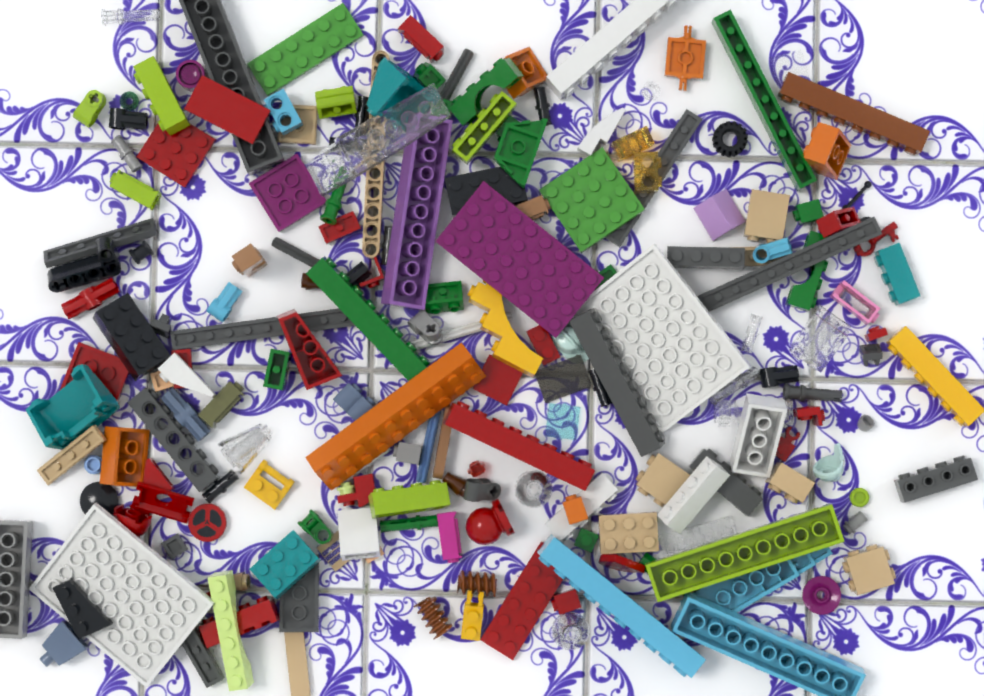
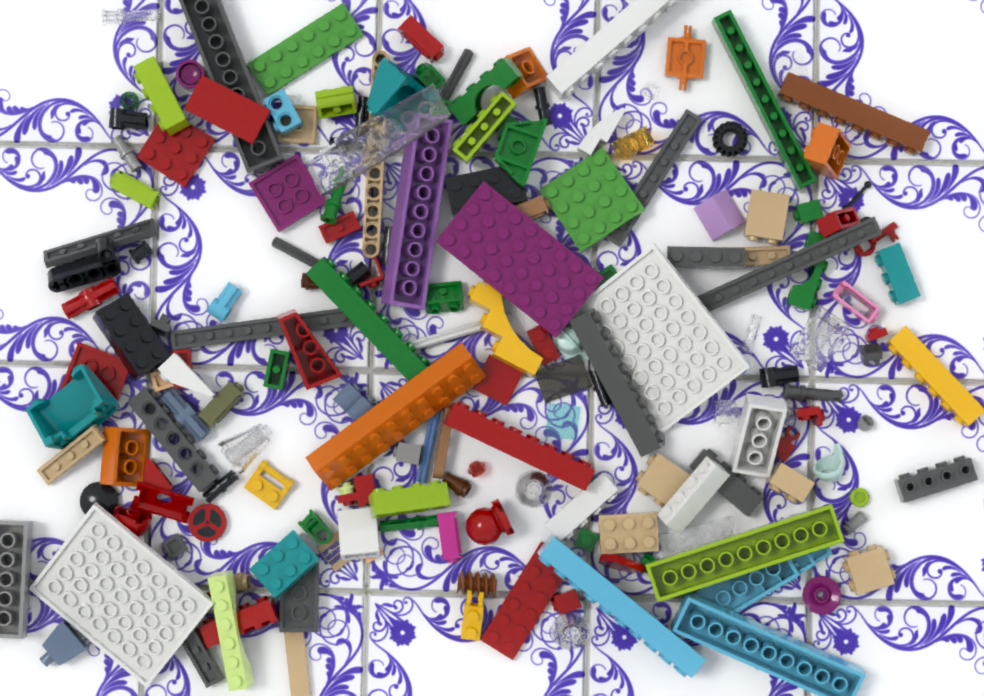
black wing [53,578,113,639] -> none
lime piece [73,90,106,128] -> none
light blue plate [84,455,102,474] -> none
medium nougat arch [231,243,268,277] -> none
light grey piece [407,310,443,345] -> none
dark orange piece [413,597,453,640] -> none
dark grey piece [463,478,501,502] -> none
orange brick [562,494,588,525] -> none
clear yellow brick [633,152,662,193] -> none
clear pin [709,366,760,405] -> none
medium azure piece [753,237,793,263] -> none

